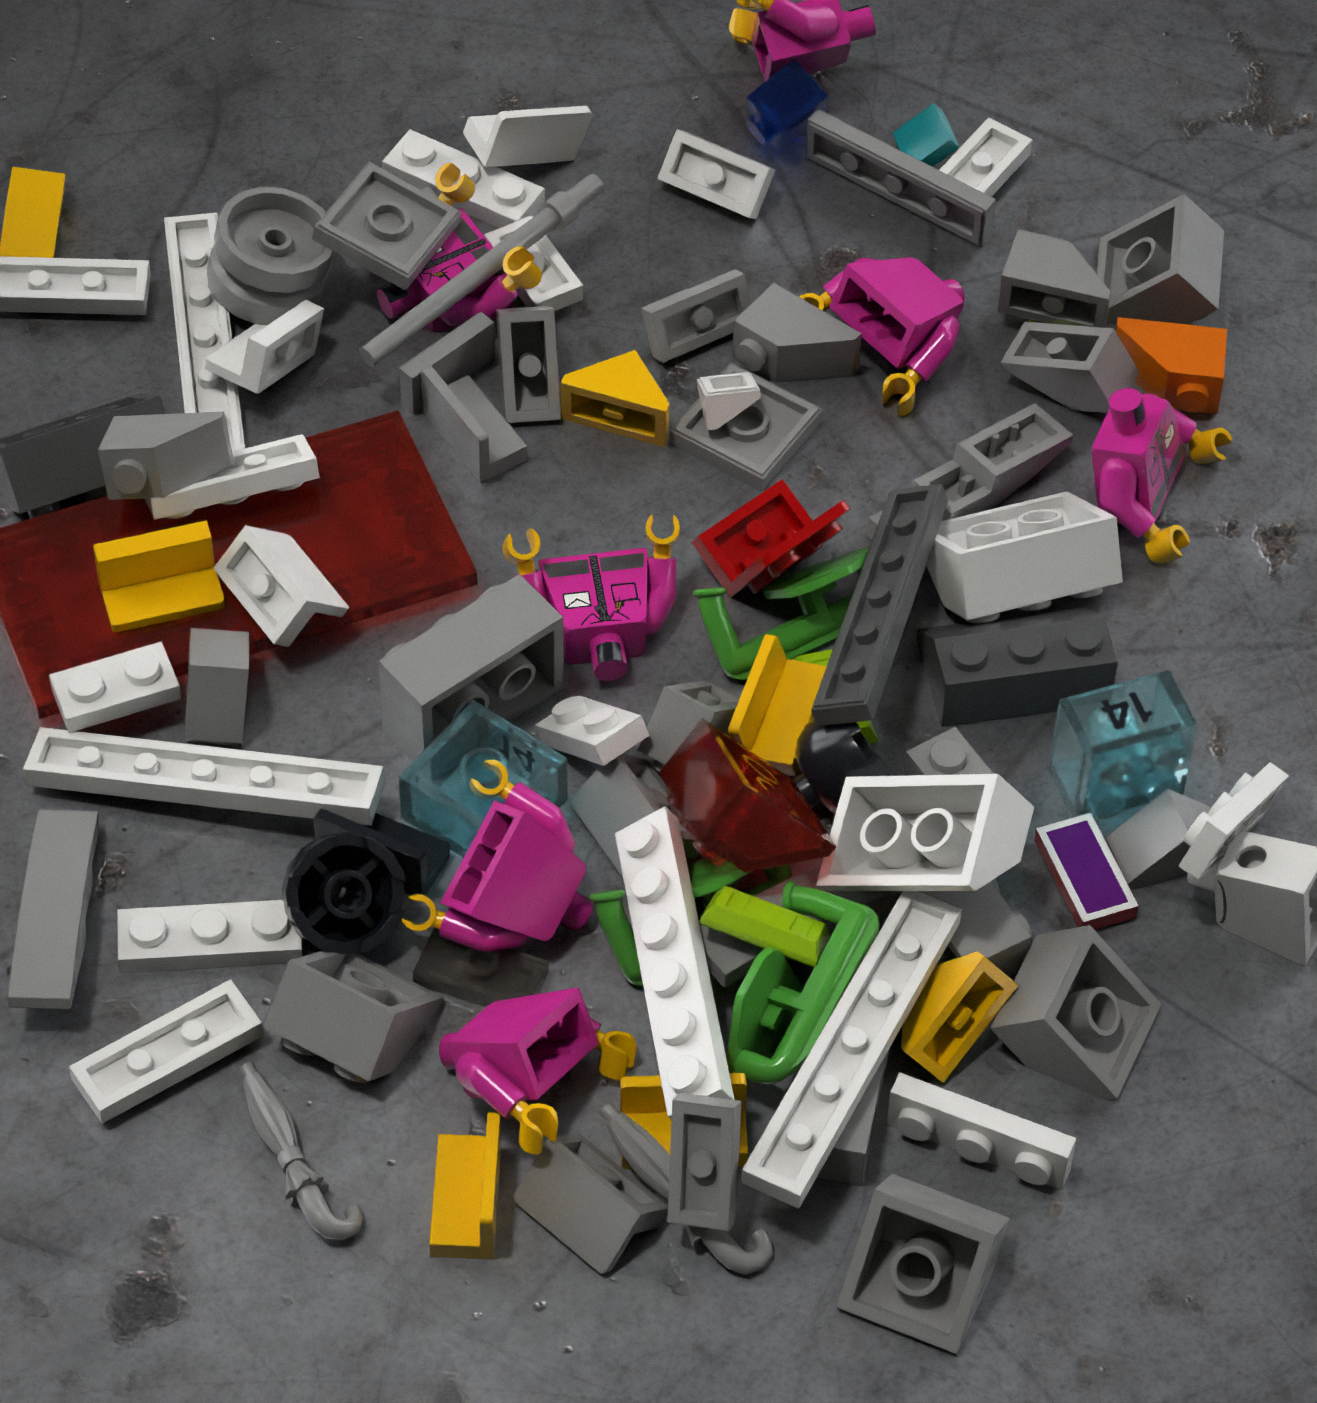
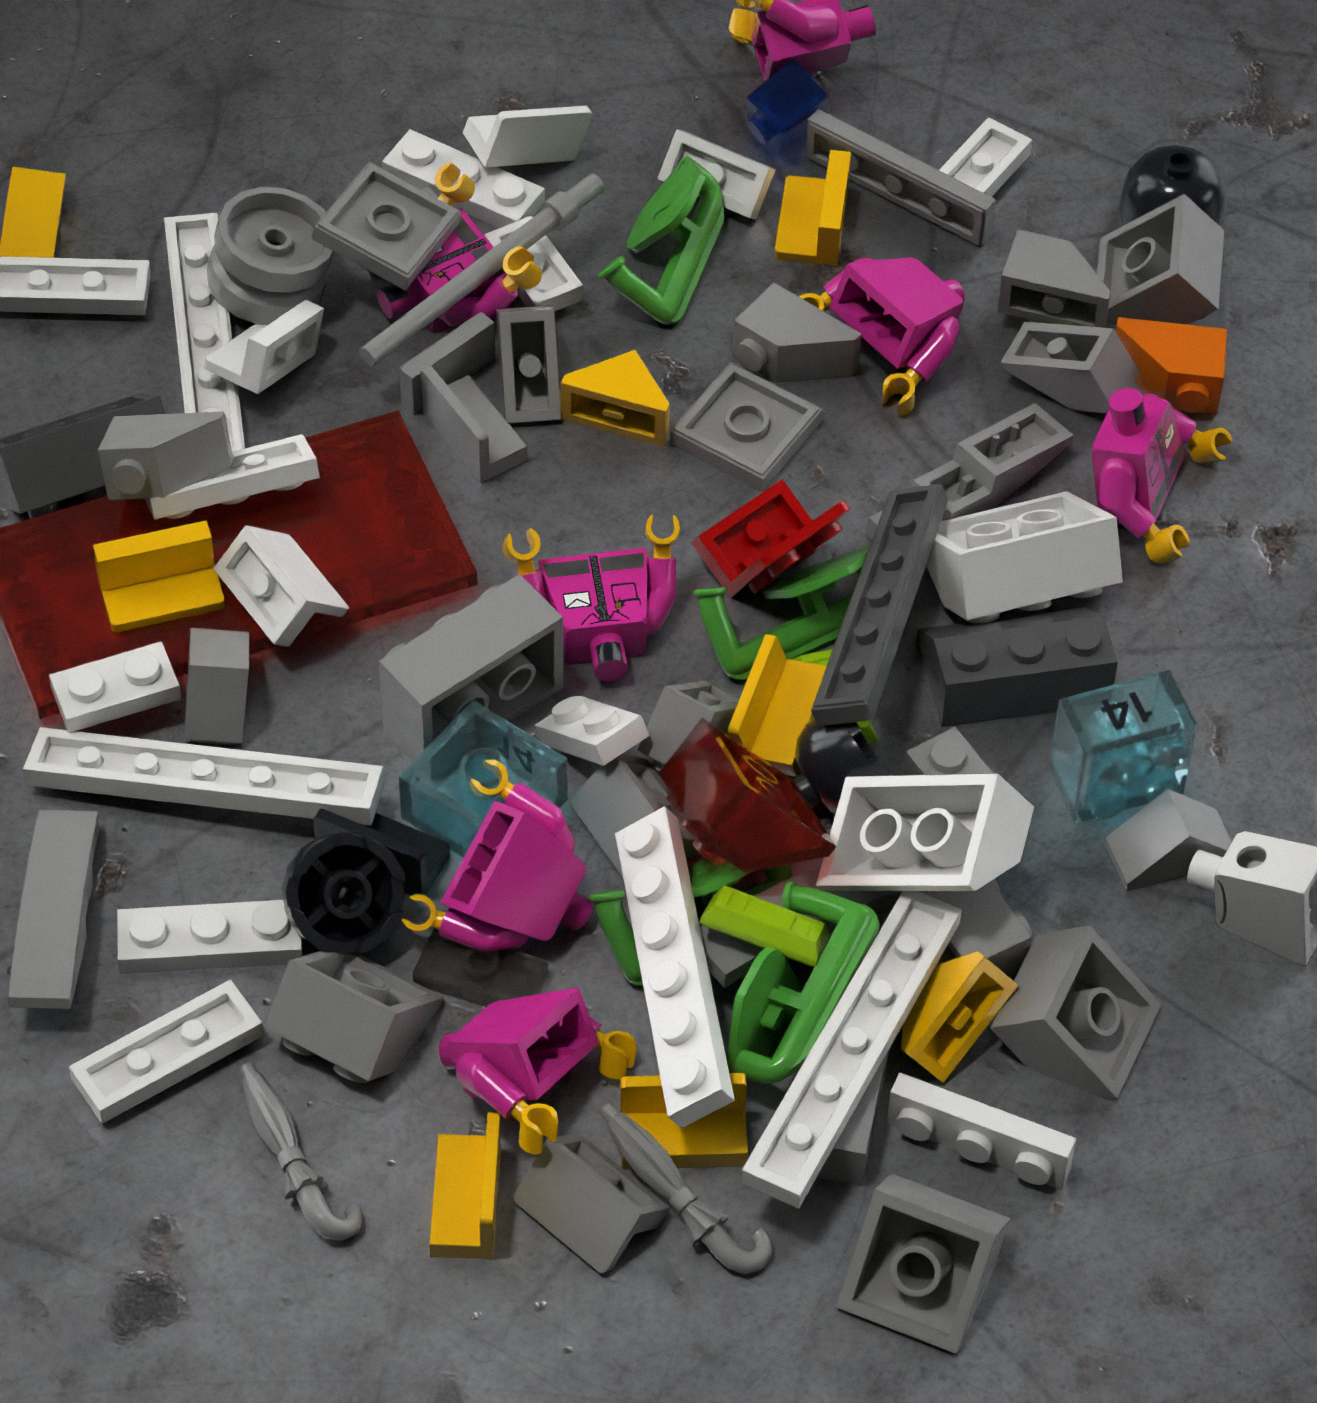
light grey hinge [641,269,751,363] -> none
light grey hinge [667,1093,742,1231] -> none
white slope [697,372,761,430] -> none
teal tile [892,103,960,167] -> none
tile [1034,813,1138,930] -> none
white plate [1178,762,1289,880] -> none
none -> bright green piece [598,156,724,325]
none -> yellow panel [774,150,851,266]
none -> black cylinder [1119,145,1227,226]

